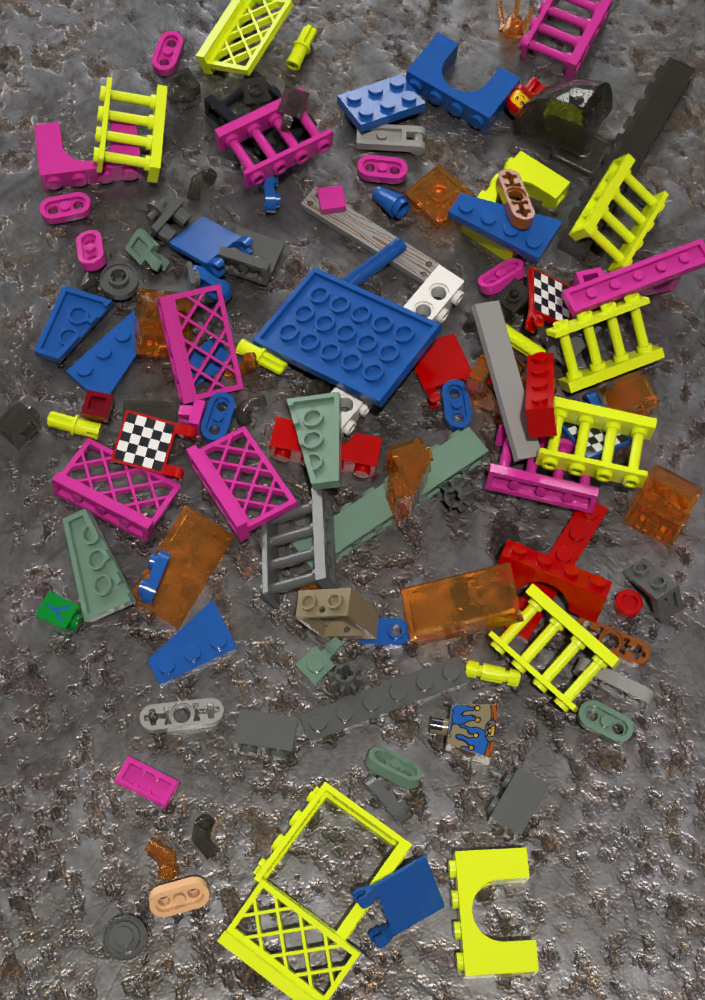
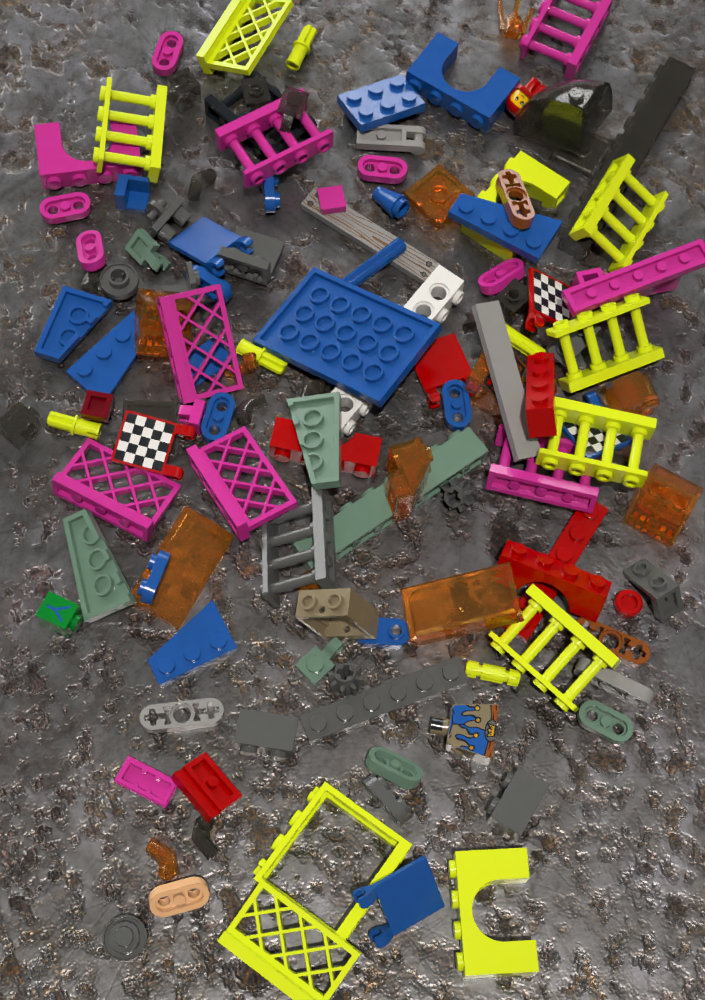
none -> blue panel [114,173,151,213]
none -> red plate [171,752,243,823]

